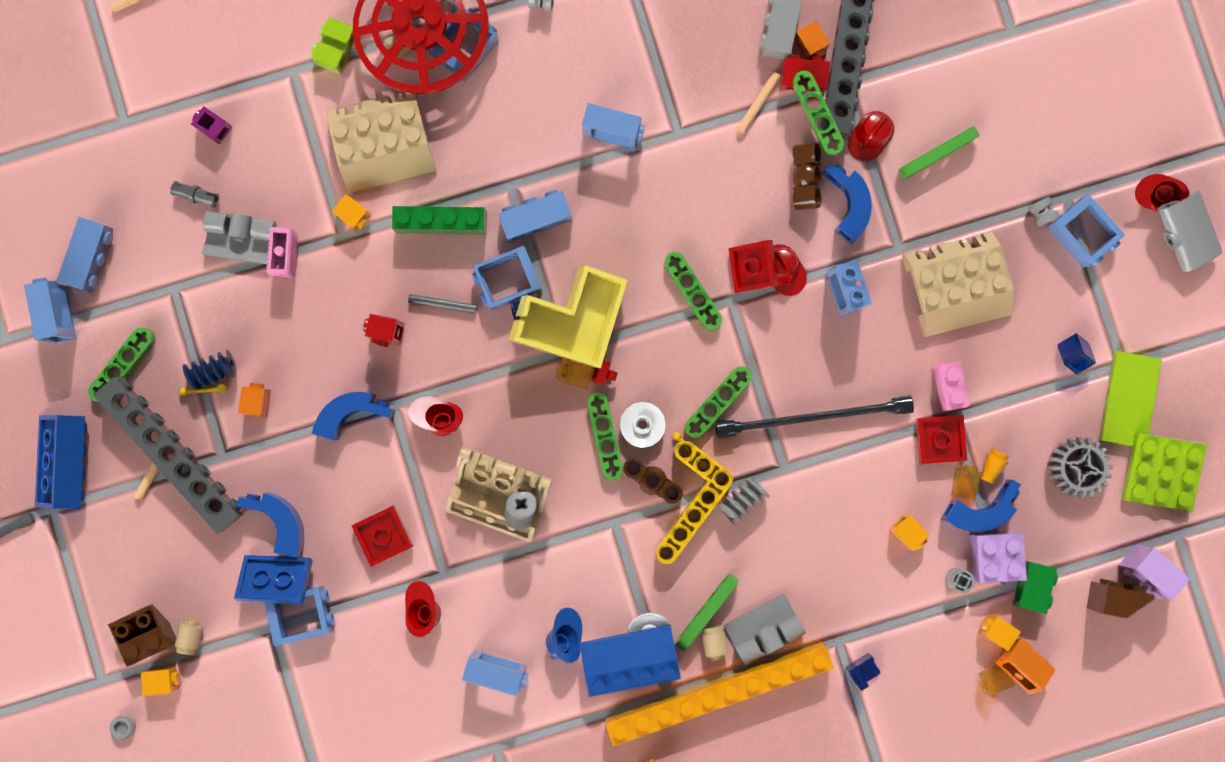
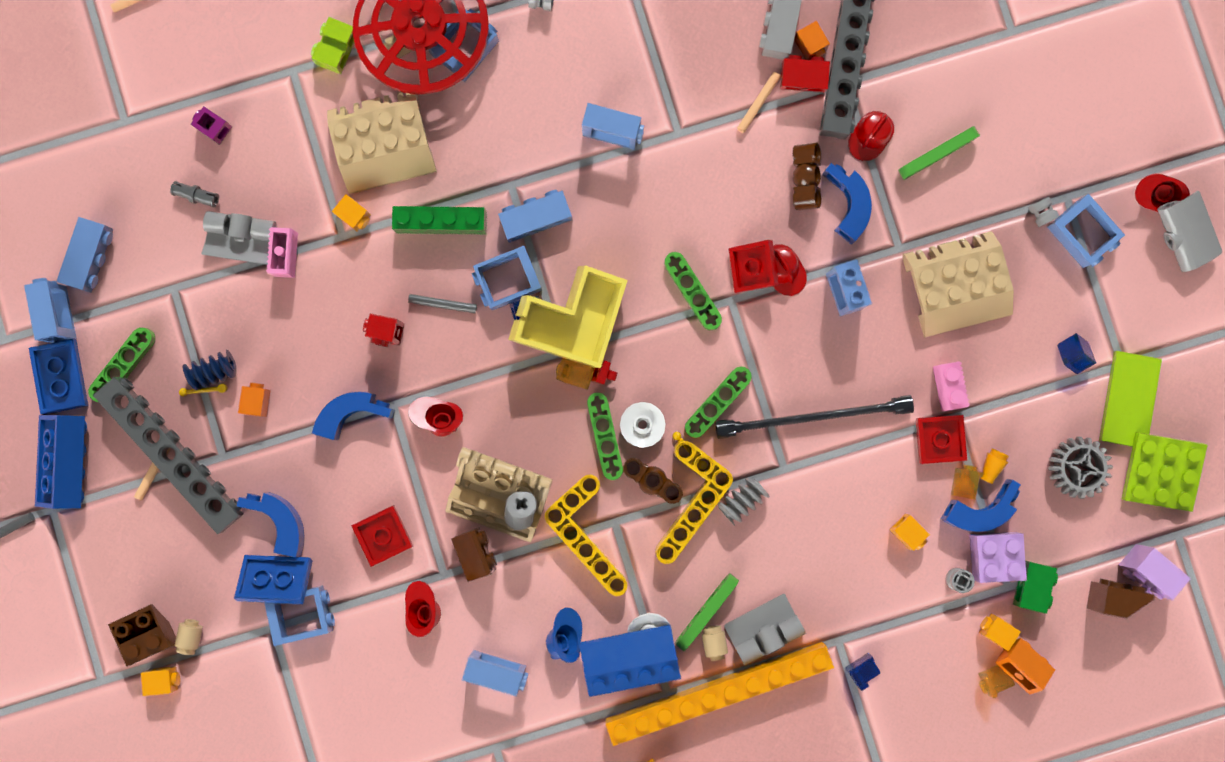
light grey tile [110,715,136,740] -> none
bright green beam [792,71,844,156] -> none
none -> blue tile [29,339,88,415]
none -> reddish brown slope [451,527,497,582]
none -> yellow beam [545,474,627,596]

